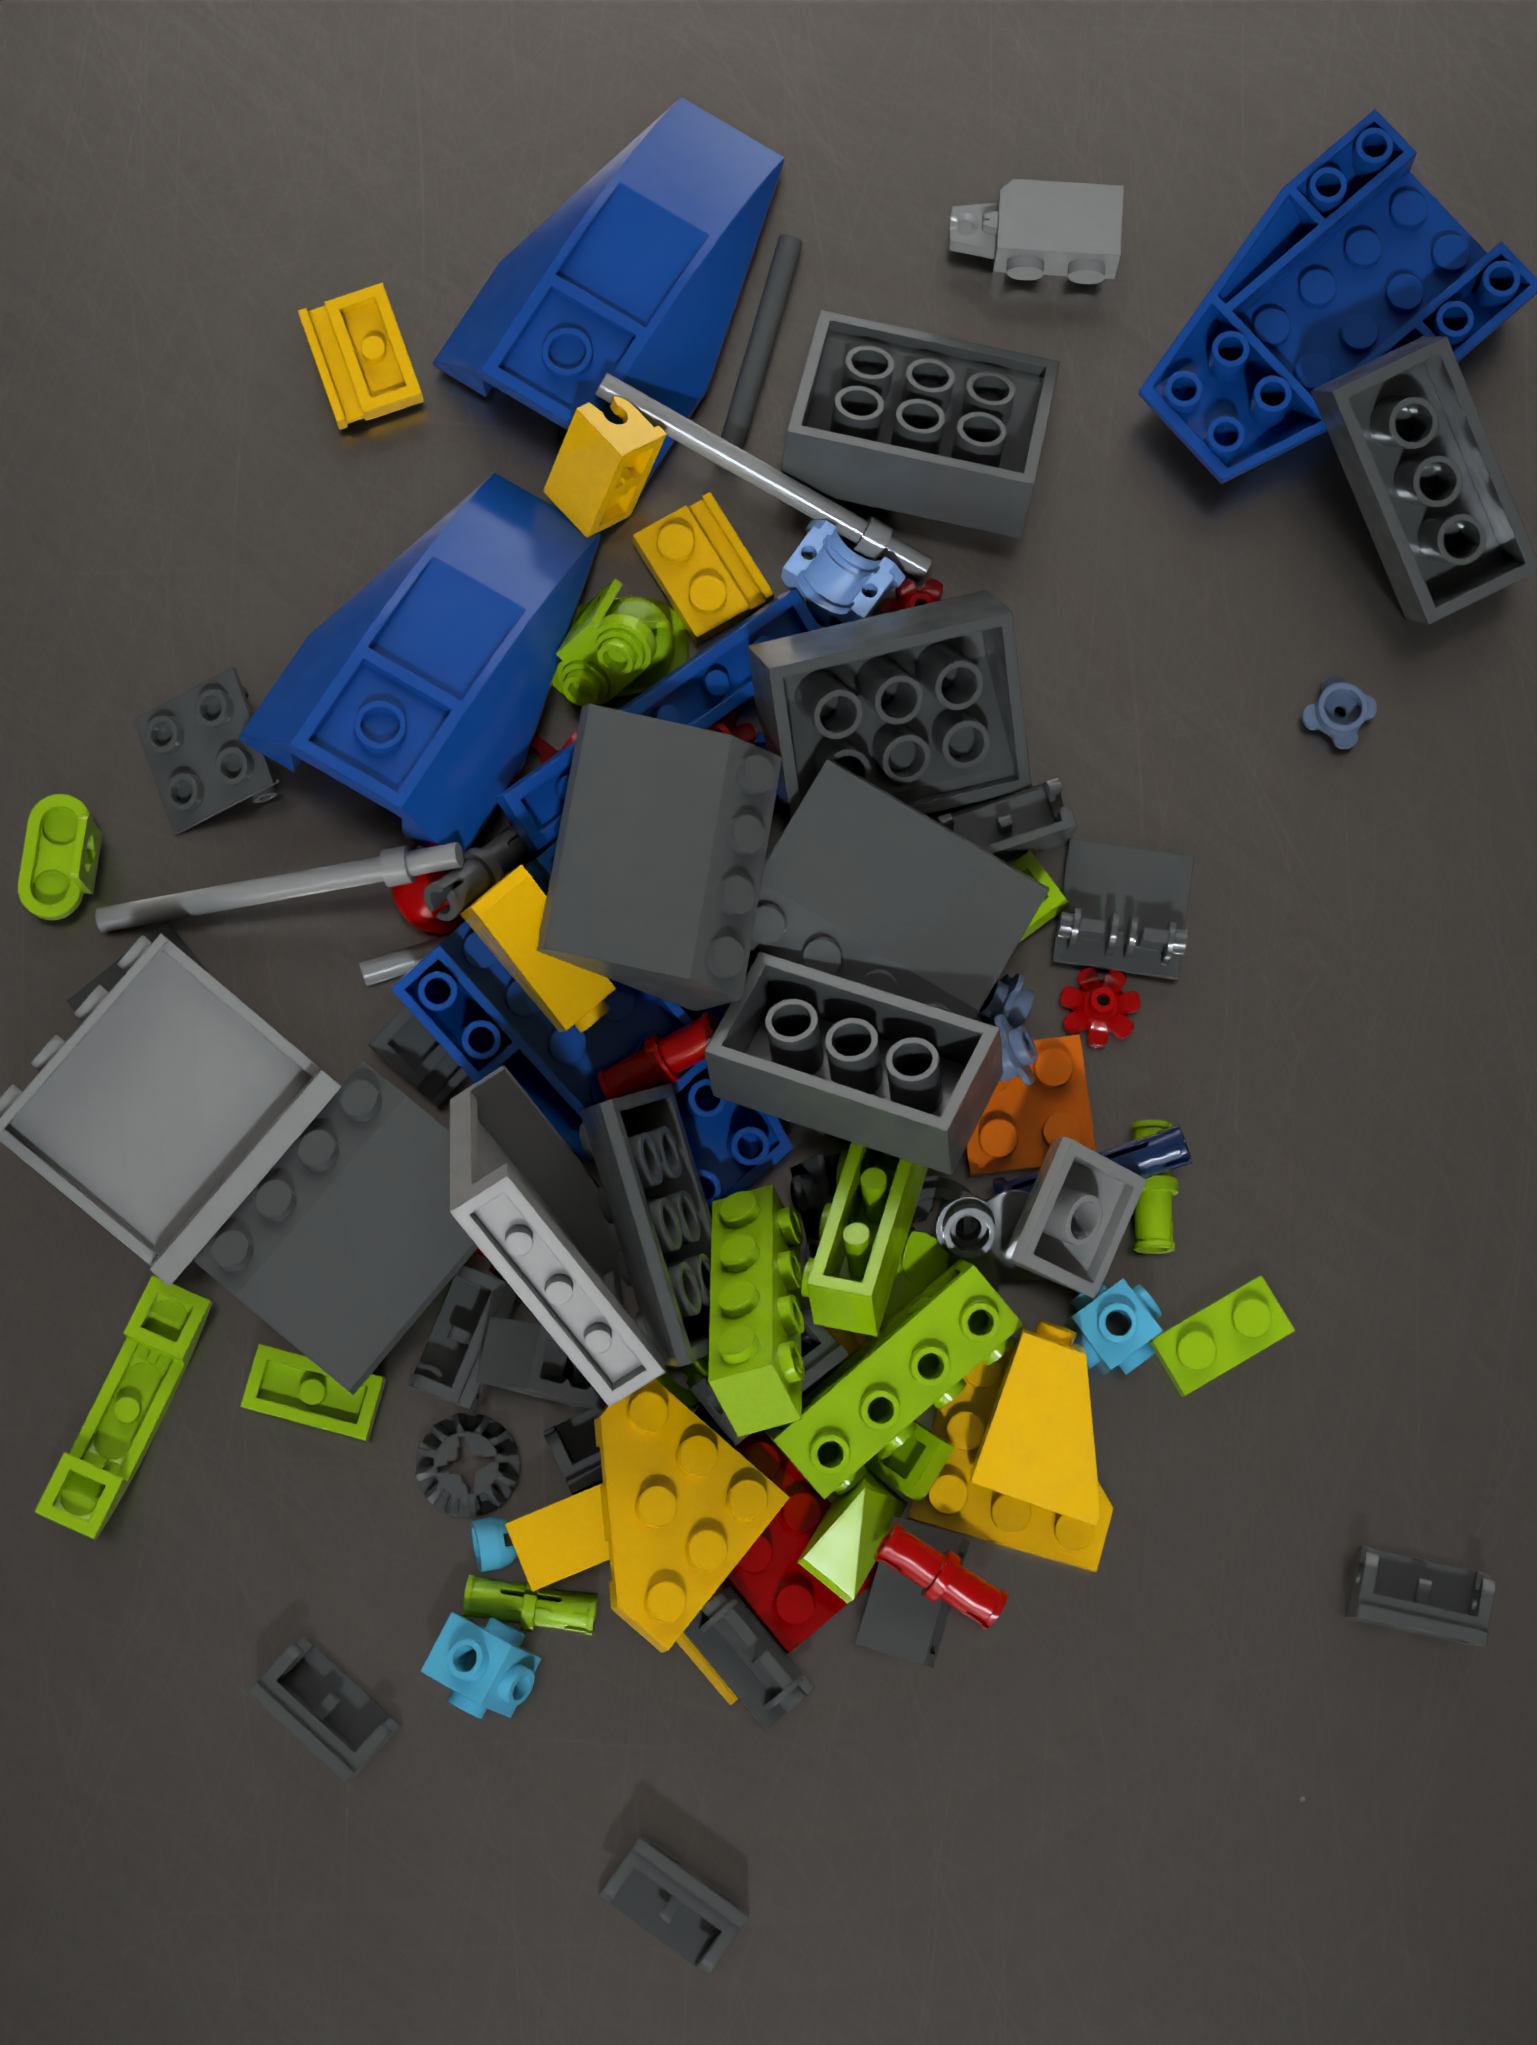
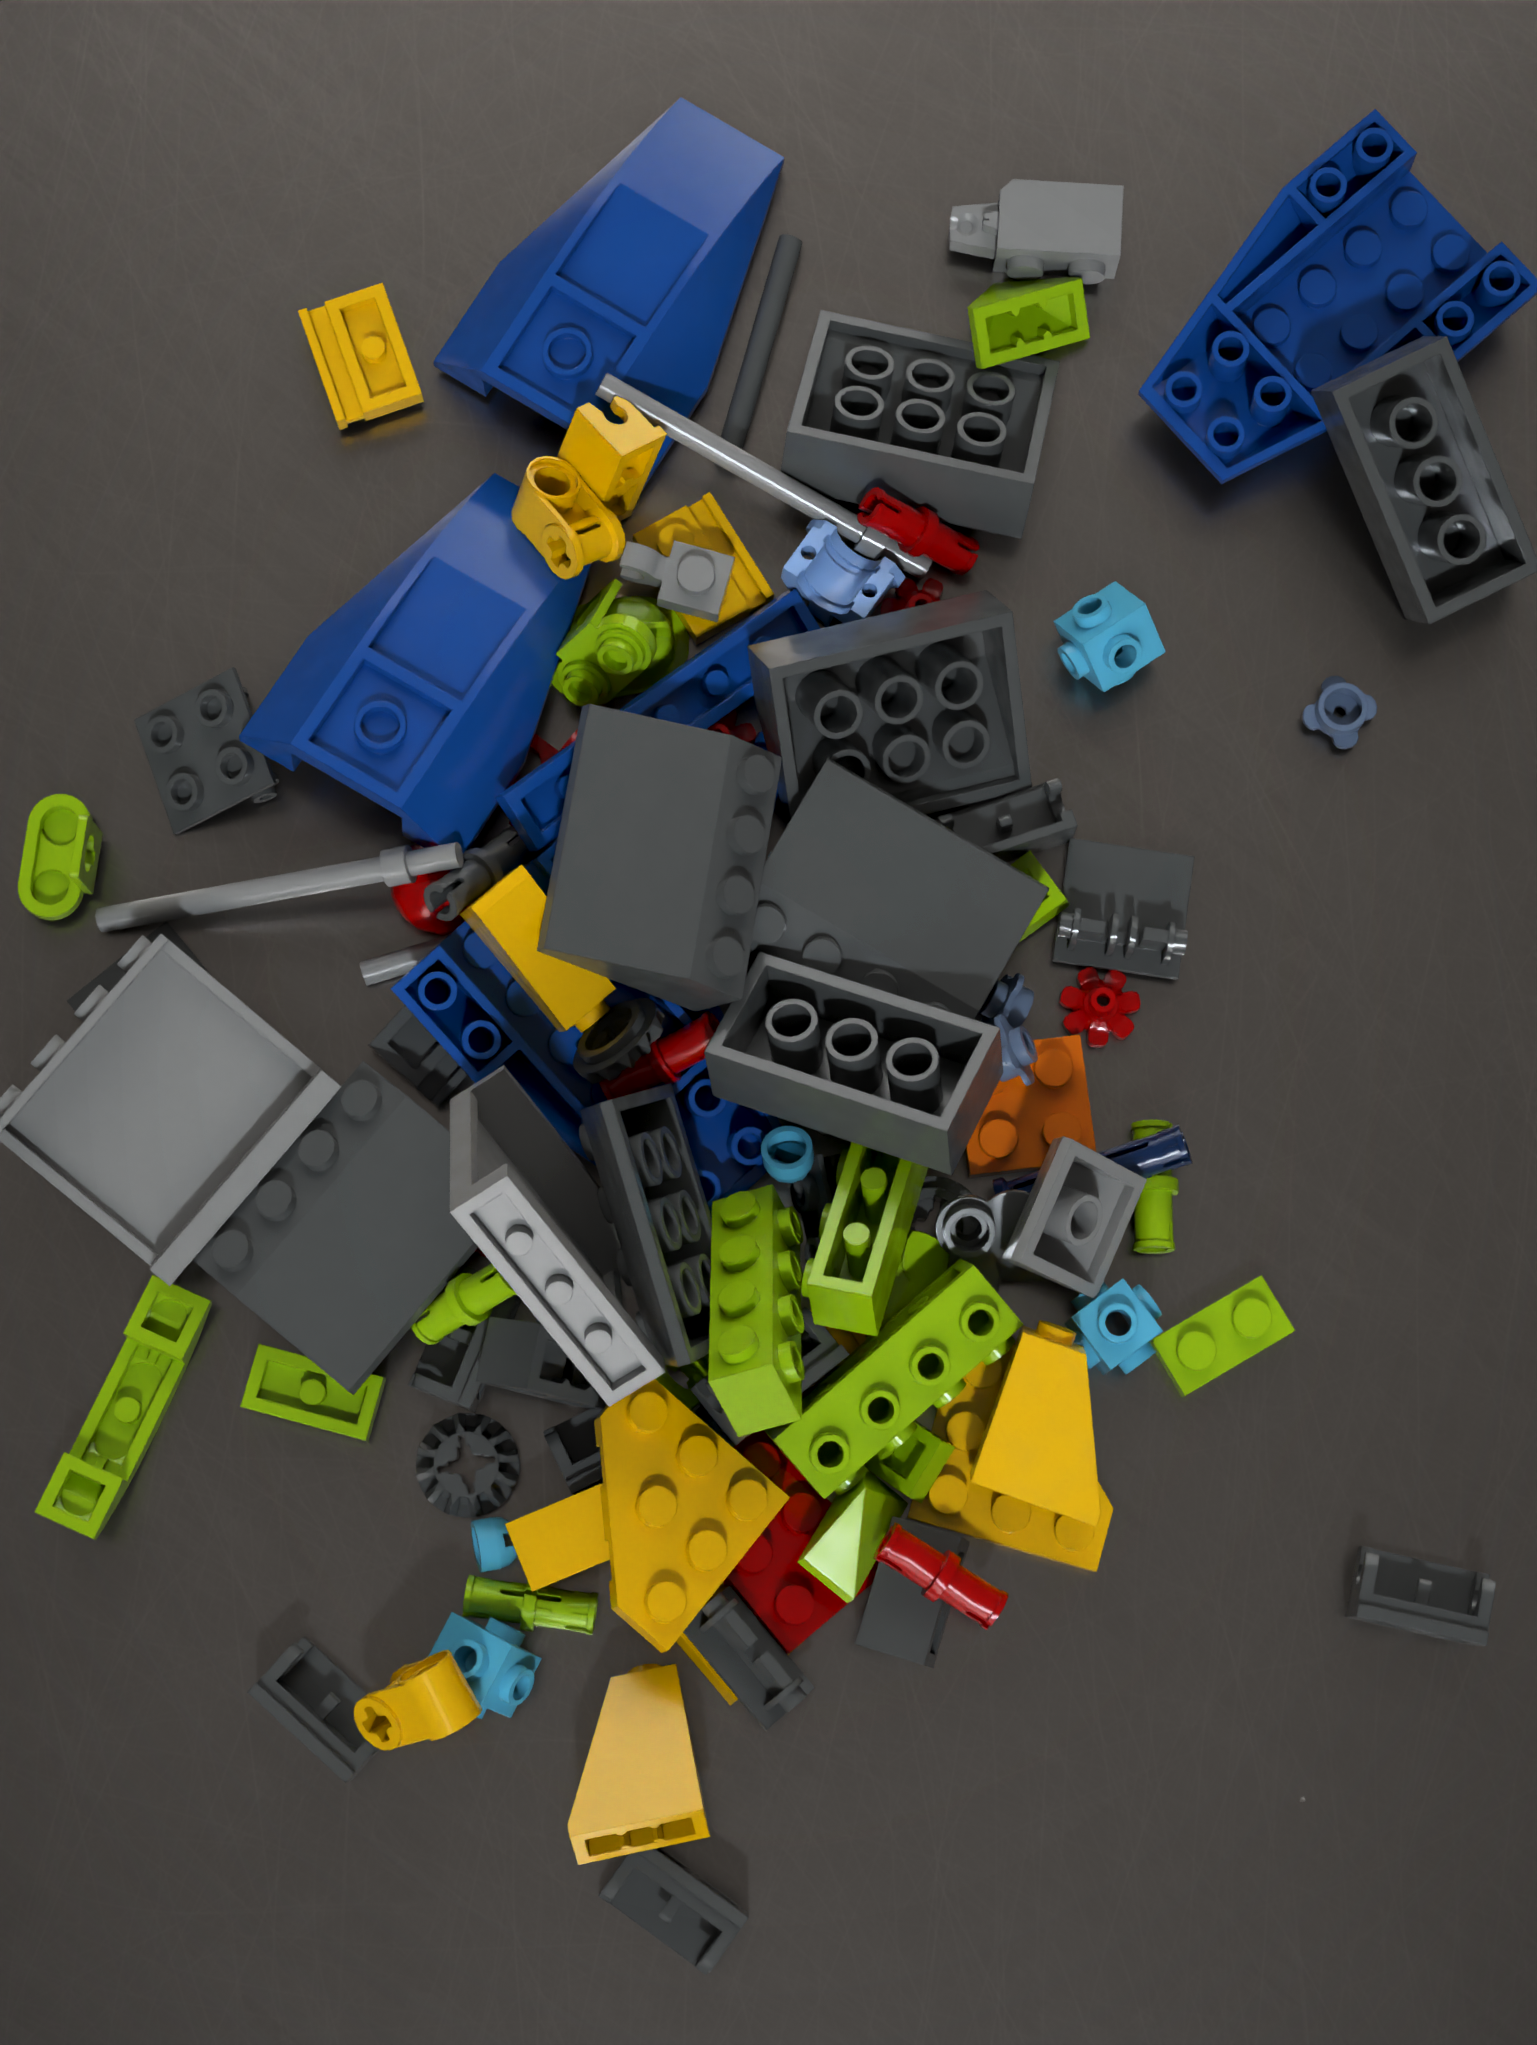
none -> yellow piece [354,1650,483,1750]
none -> lime pin [411,1263,517,1345]
none -> yellow piece [511,456,626,580]
none -> yellow slope [567,1664,710,1865]
none -> dark grey gear [573,998,665,1084]
none -> light grey plate [620,540,735,622]
none -> medium azure hinge [761,1126,814,1183]
none -> red pin [857,487,979,576]
none -> lime slope [967,276,1090,369]
none -> medium azure brick [1053,581,1166,692]

